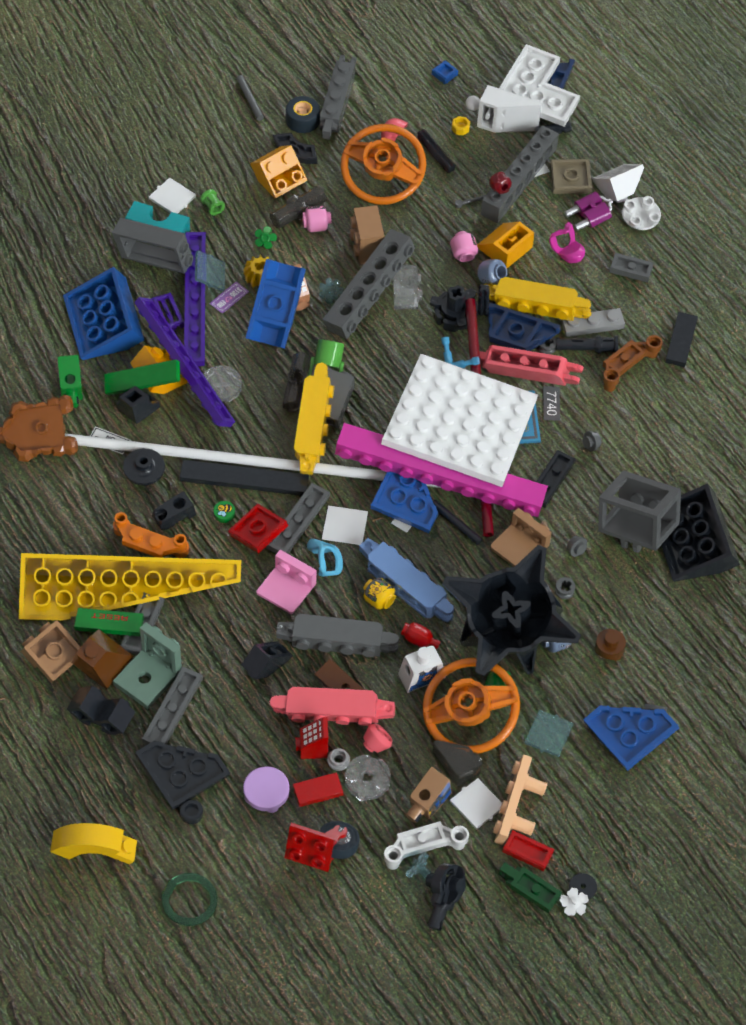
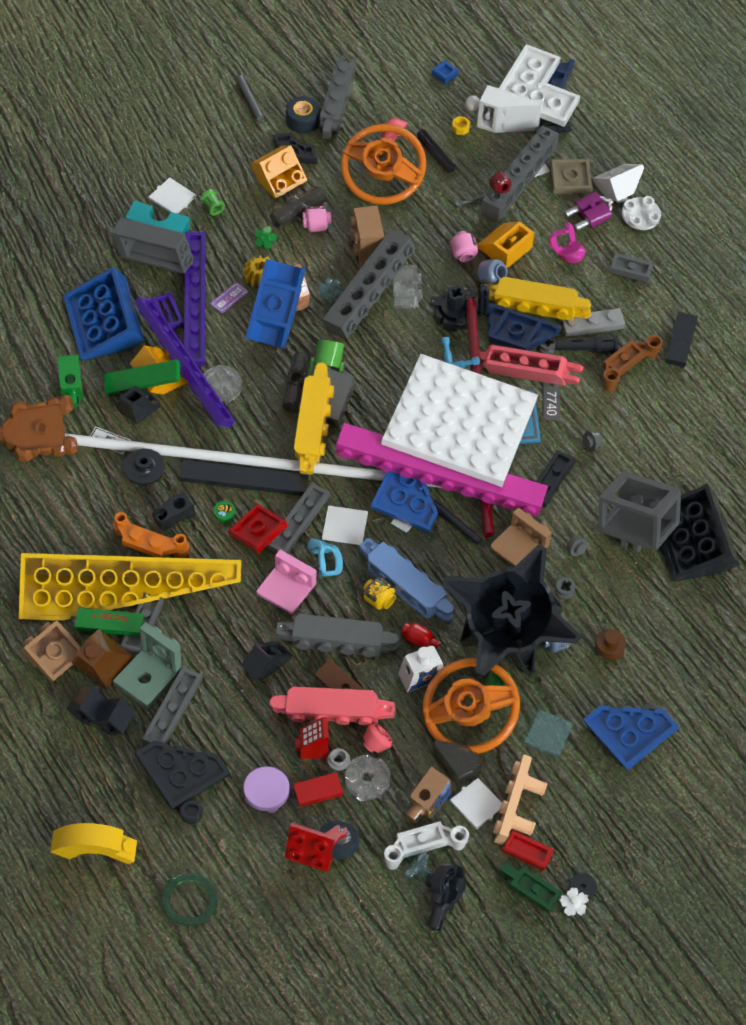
clear light blue piece [195,250,225,292] -> none

